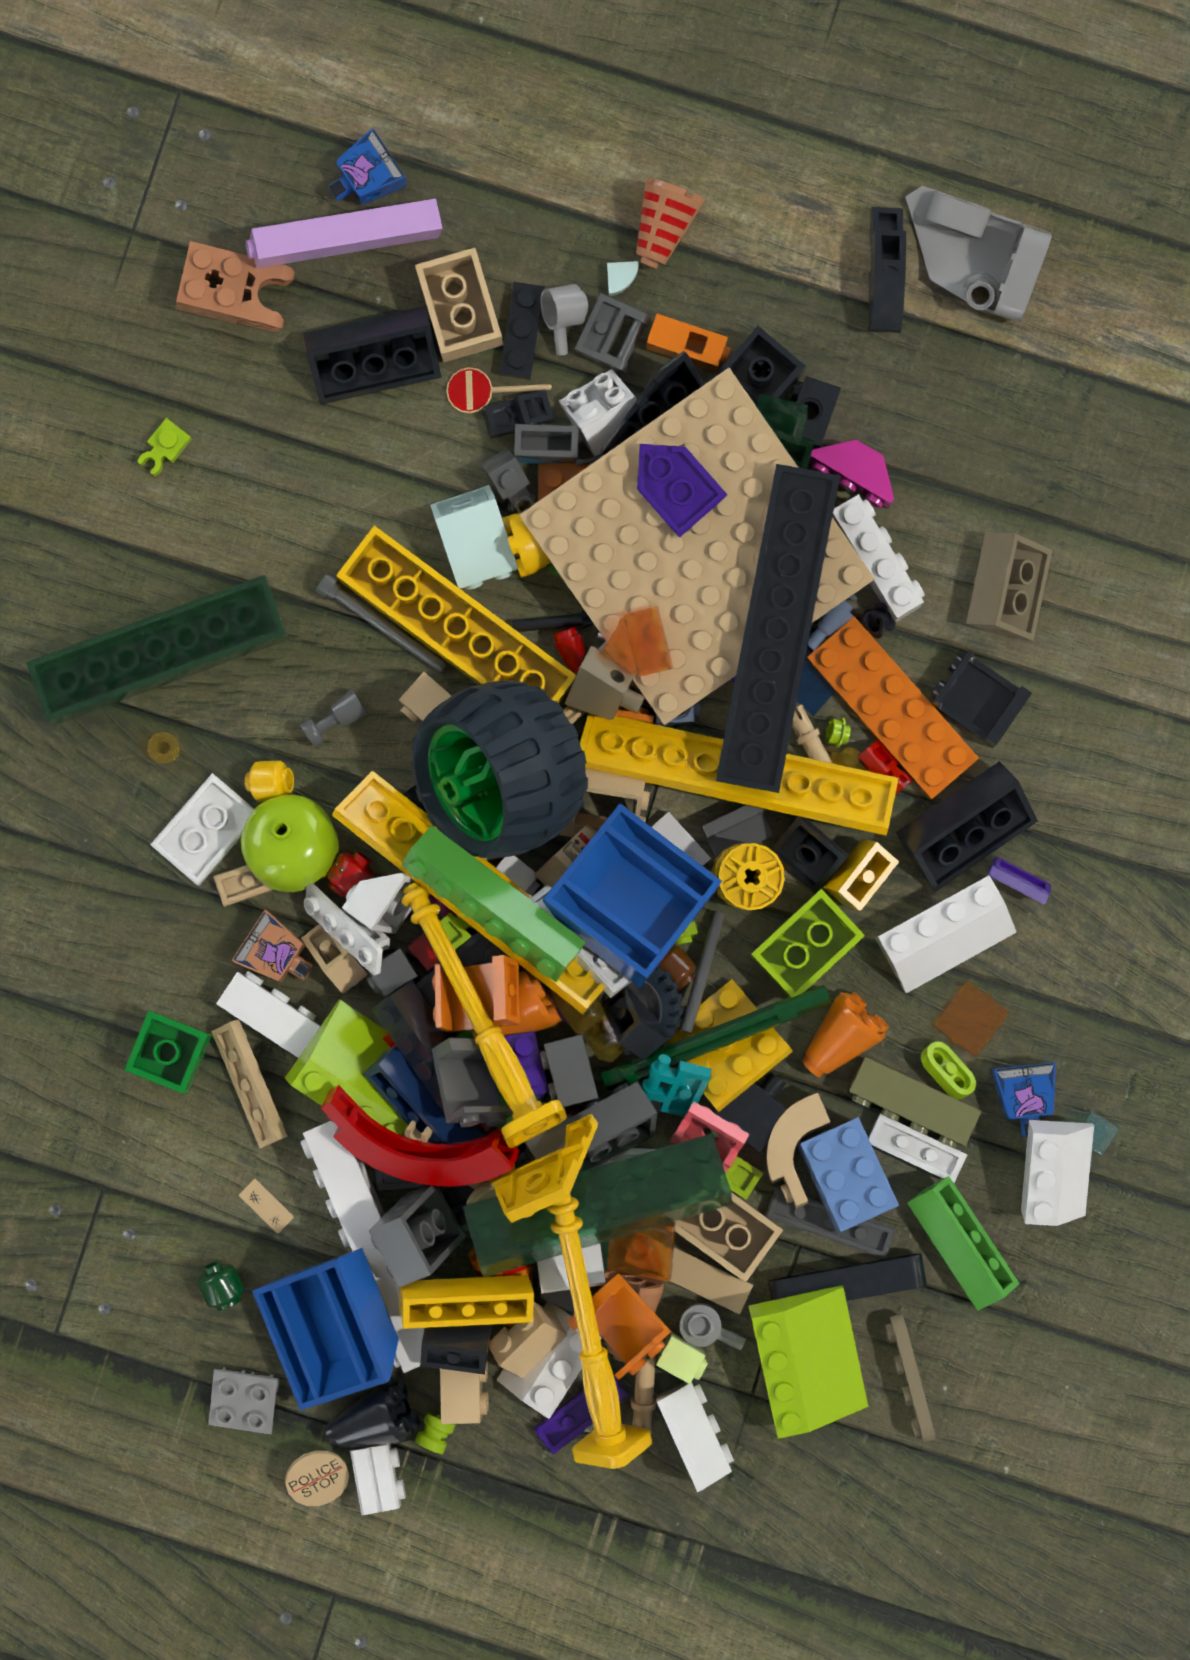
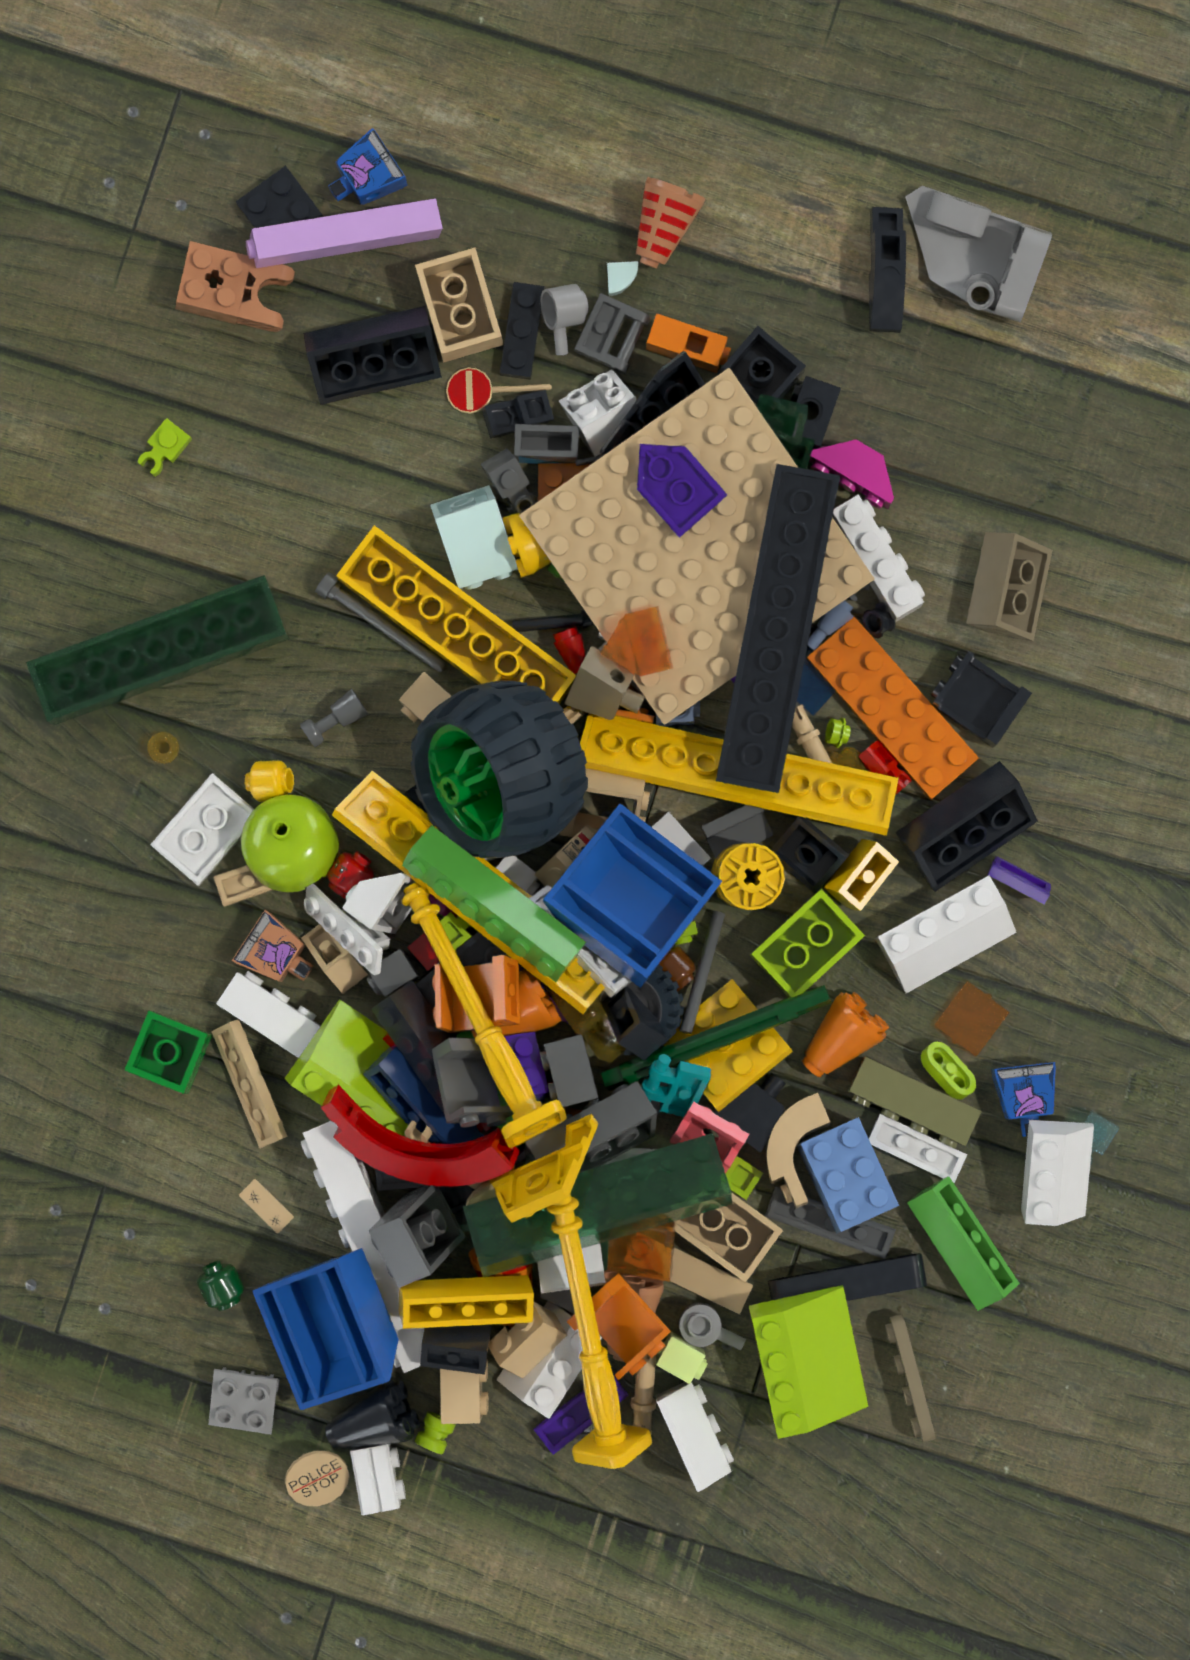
none -> black plate [236,165,323,228]

